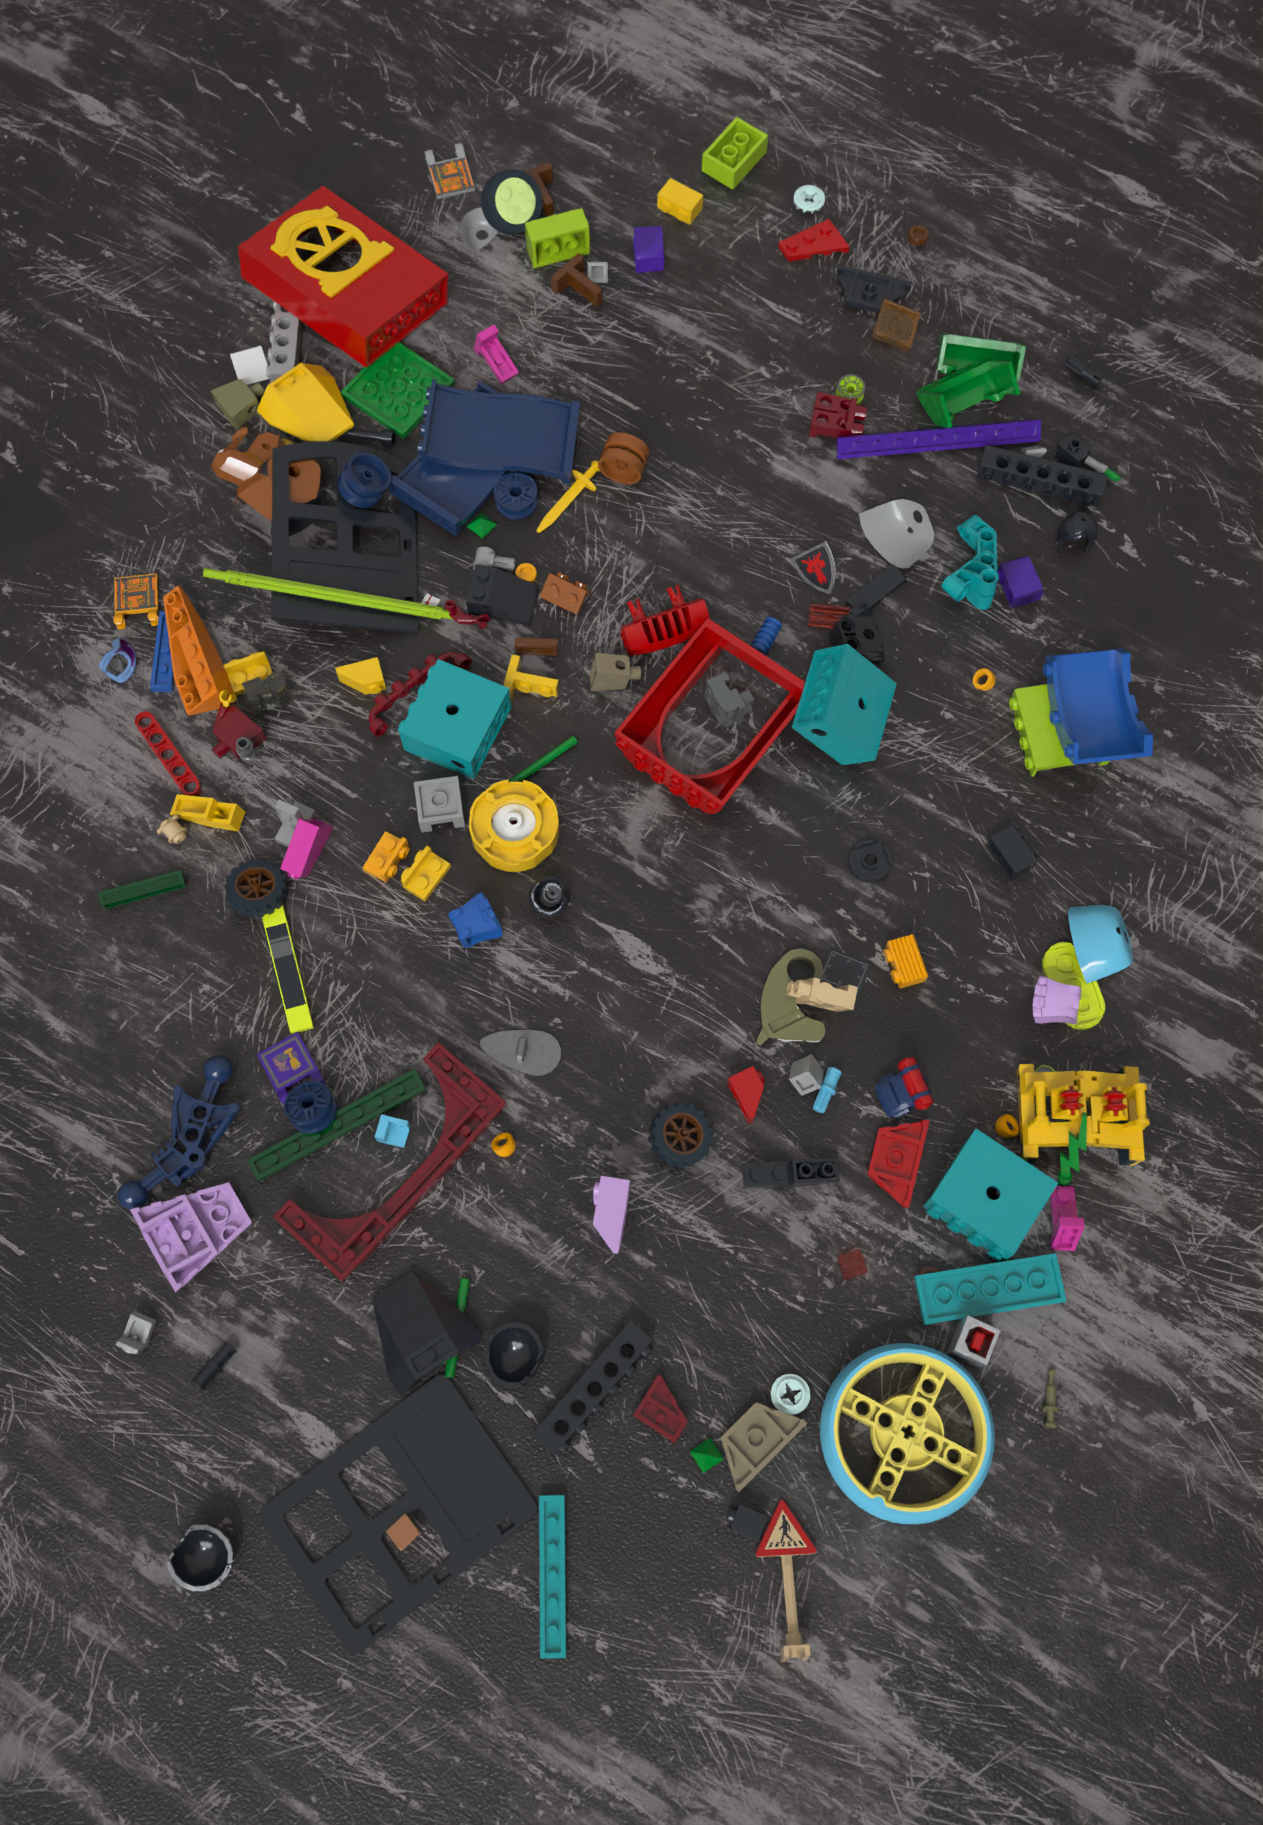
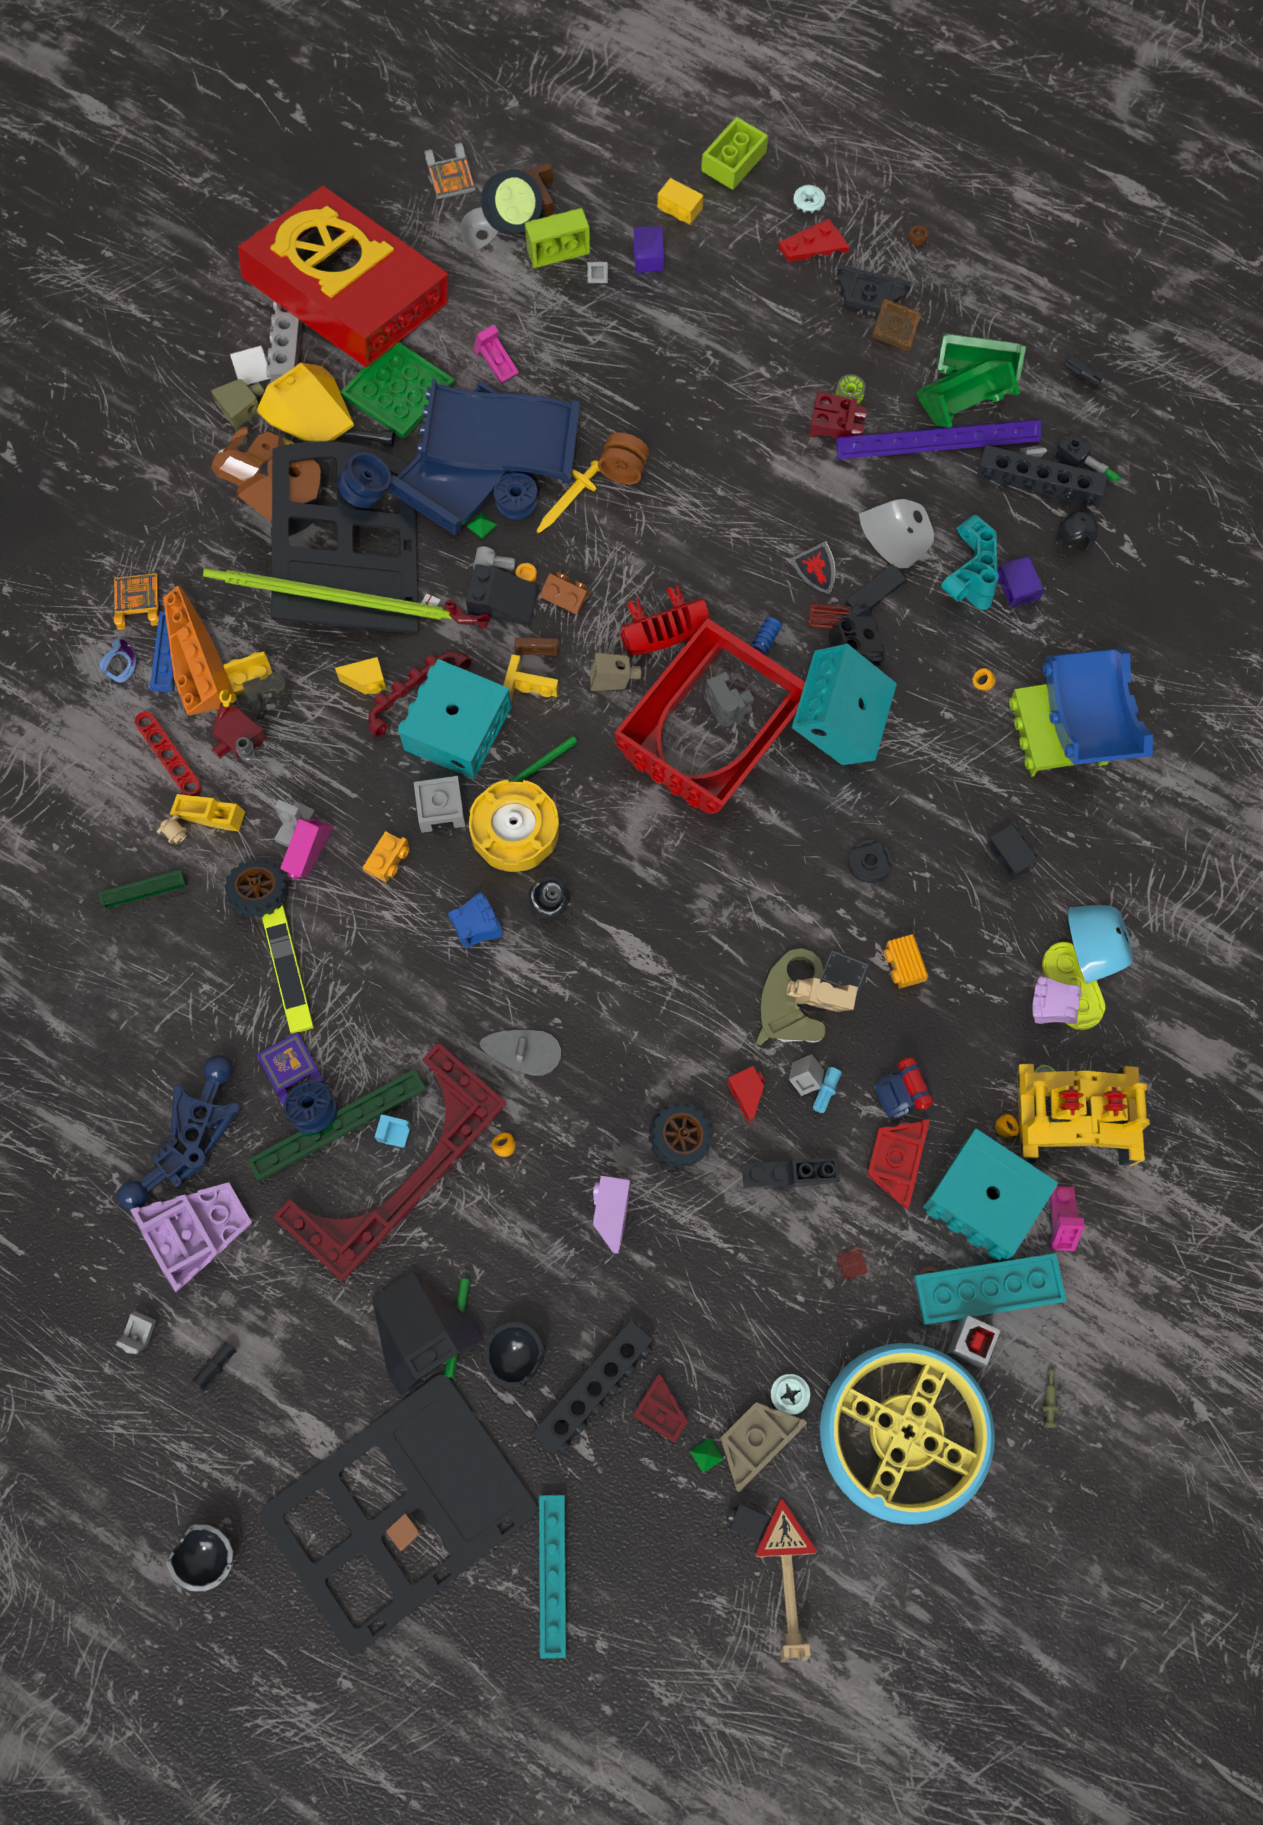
yellow bracket [401,846,451,901] -> none
reddish brown bracket [551,253,602,307] -> none
green piece [1057,1112,1087,1186] -> none

